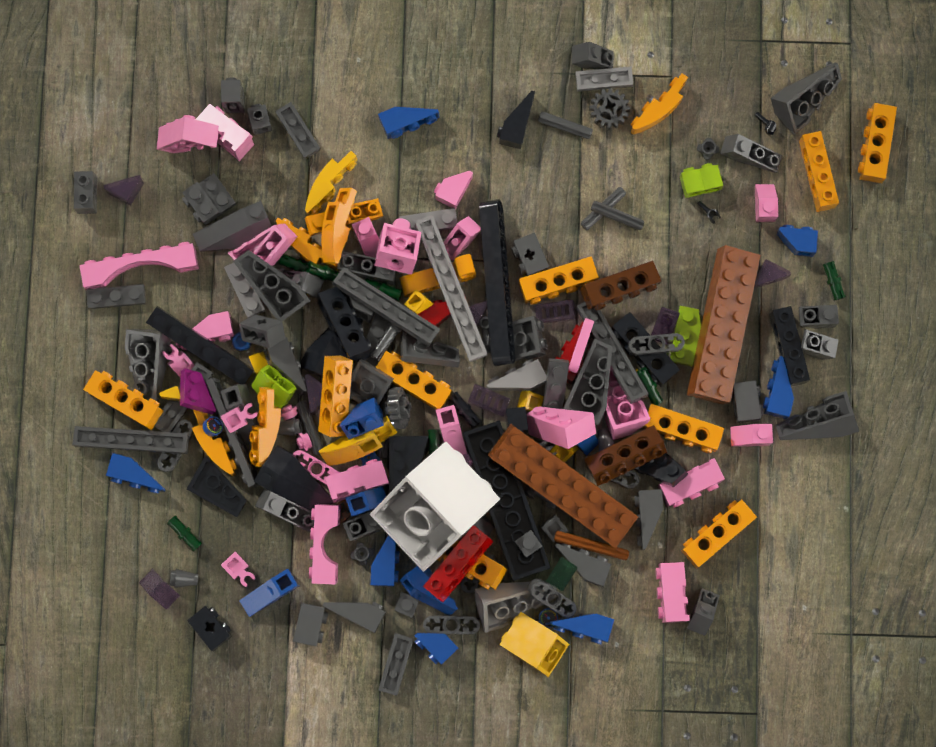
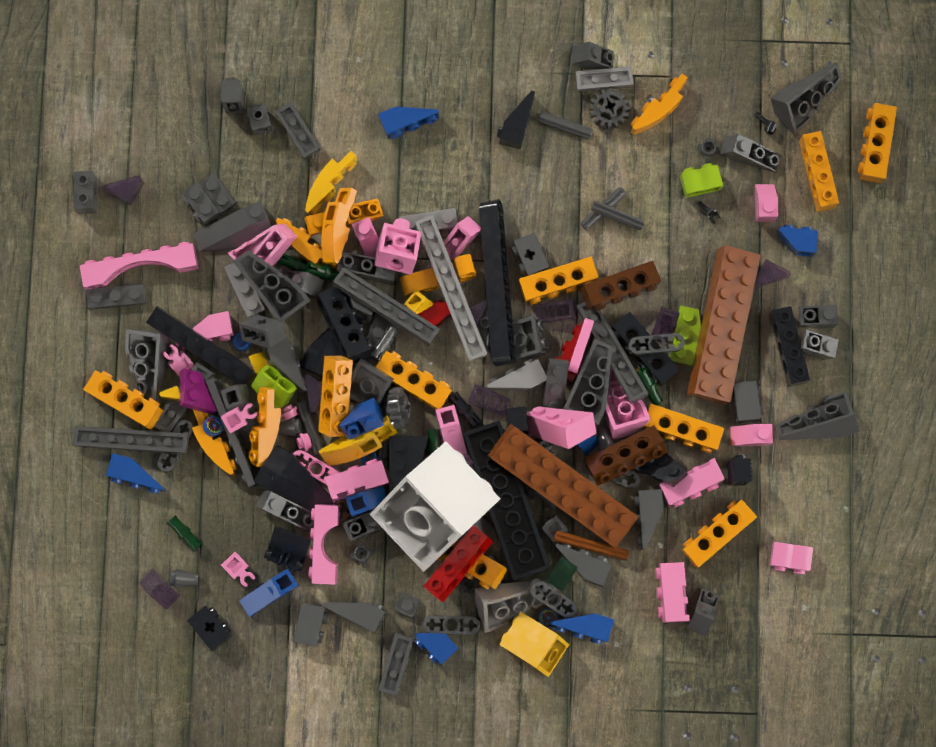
bright pink wedge [157,115,219,153] -> none
black wing [187,456,247,518] -> none
wedge [196,104,254,161] -> none
dark green pin [365,278,403,301] -> none
blue slope [370,535,400,587] -> none
blue slope [399,566,458,616] -> none
dark grey wing [400,330,460,368] -> none
bright pink slope [434,171,473,210] -> none
dark grey plate [515,530,542,557] -> none
yellow slope [517,391,544,412] -> none
yellow slope [550,445,579,463] -> none
blue slope [763,356,794,419] -> none
dark green pin [823,261,846,301] -> none
none -> black hinge [264,526,311,572]
none -> black brick [727,455,753,486]
none -> bright pink brick [770,542,813,575]

